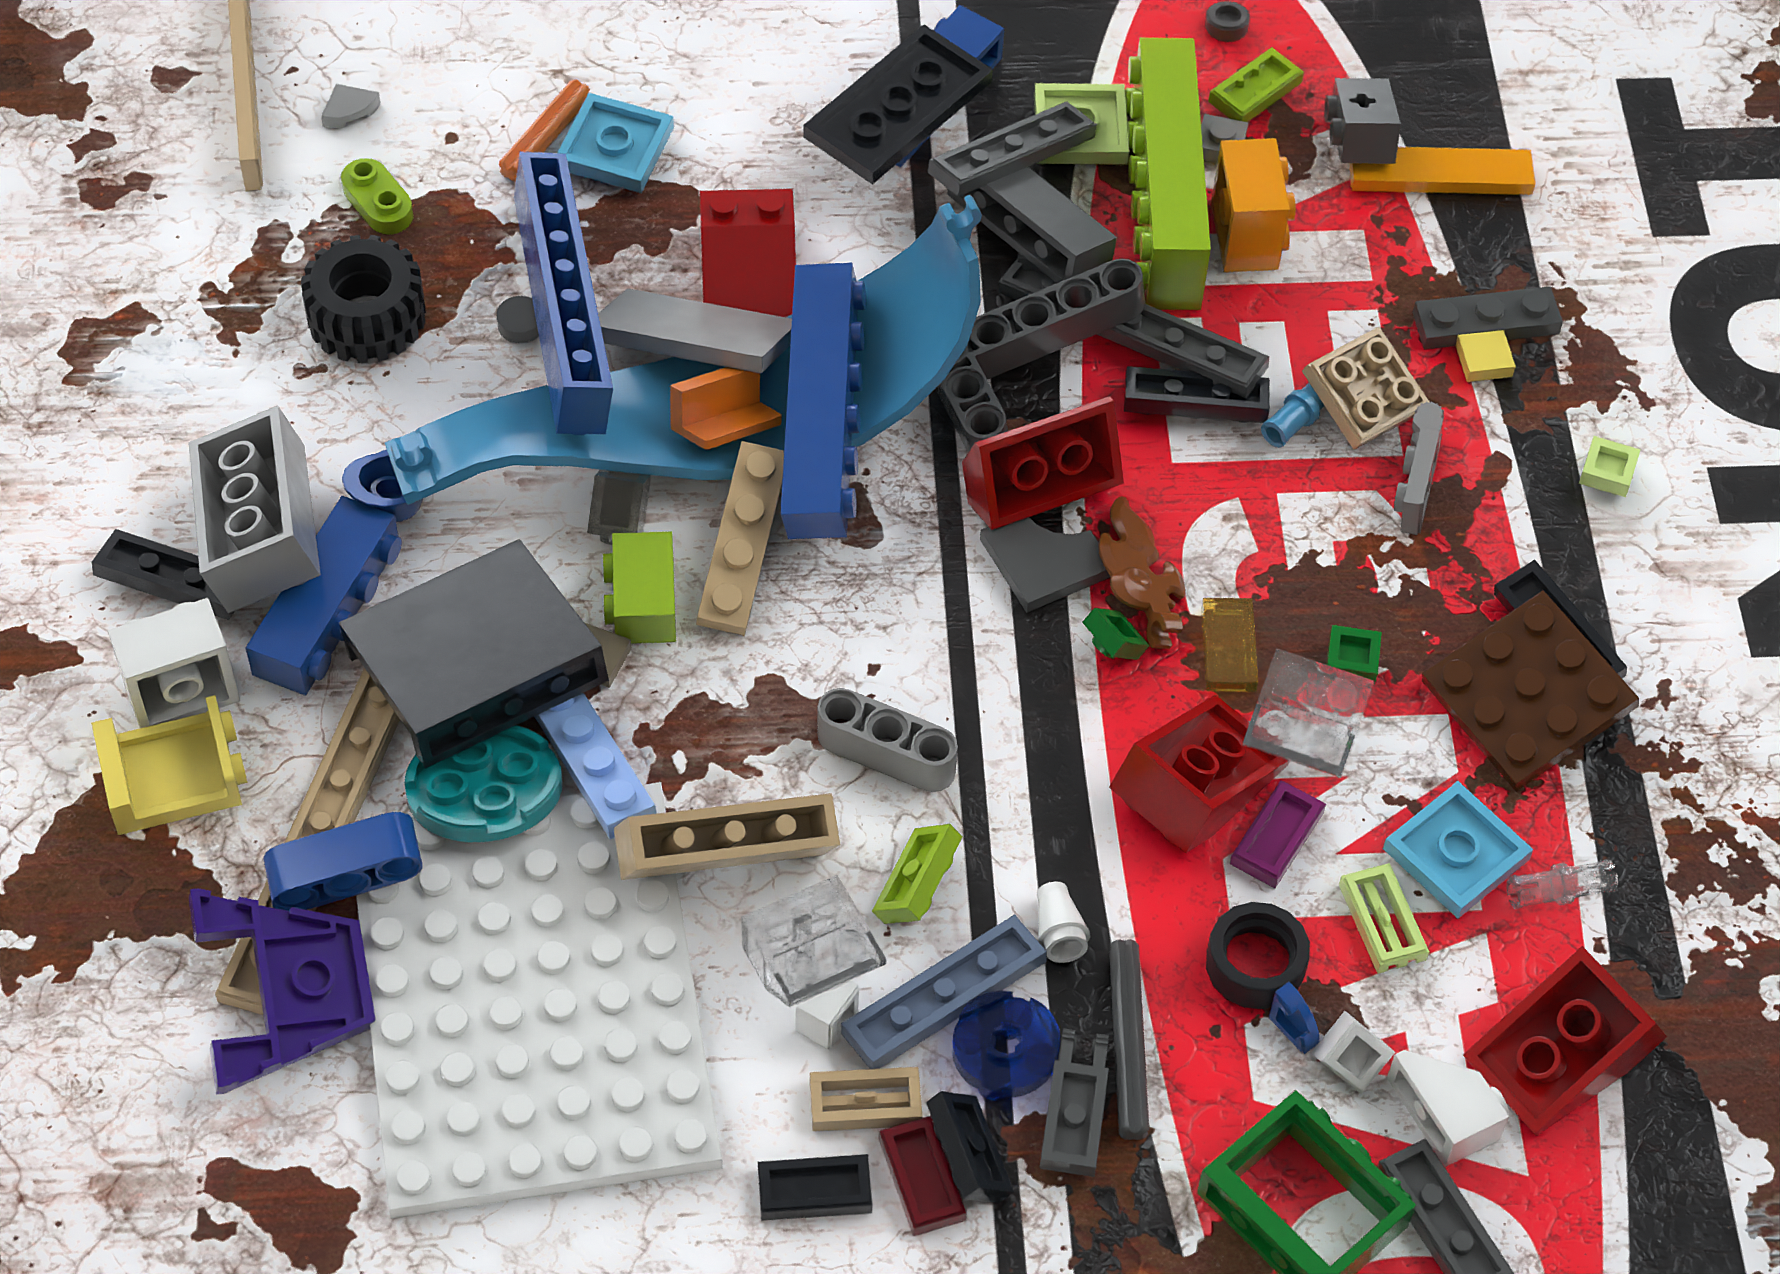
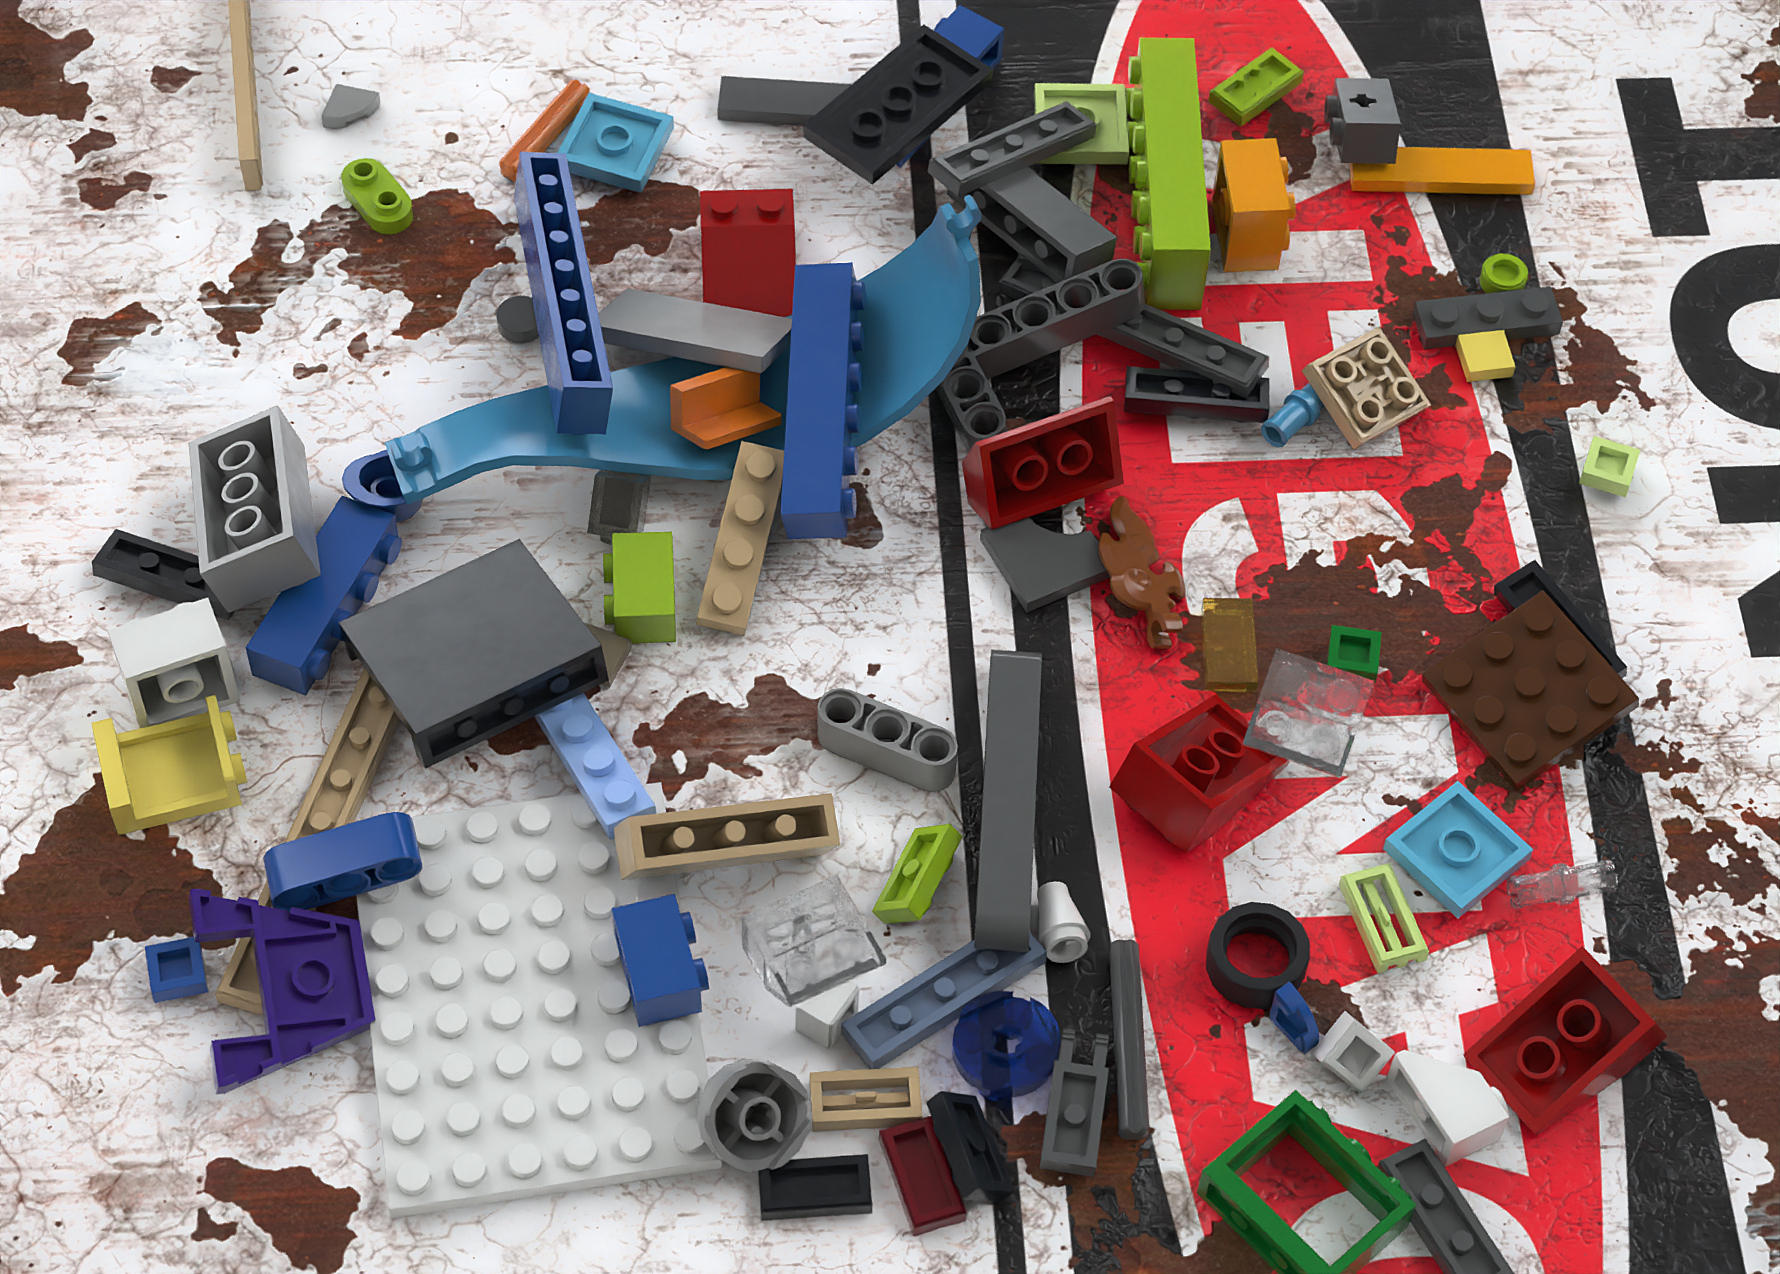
black tyre [301,235,426,363] -> none
teal tile [404,725,563,843] -> none
green plate [1082,608,1150,660] -> none
light grey plate [1201,114,1248,163] -> none
dark grey tile [1205,1,1250,42] -> none
magenta tile [1230,780,1326,889] -> none
light grey hinge [1394,401,1444,535] -> none
none -> blue plate [145,937,209,1003]
none -> blue brick [612,894,709,1027]
none -> light grey cylinder [697,1059,811,1173]
none -> dark grey tile [717,76,852,125]
none -> dark grey beam [974,649,1042,952]
none -> lime tile [1479,254,1528,293]

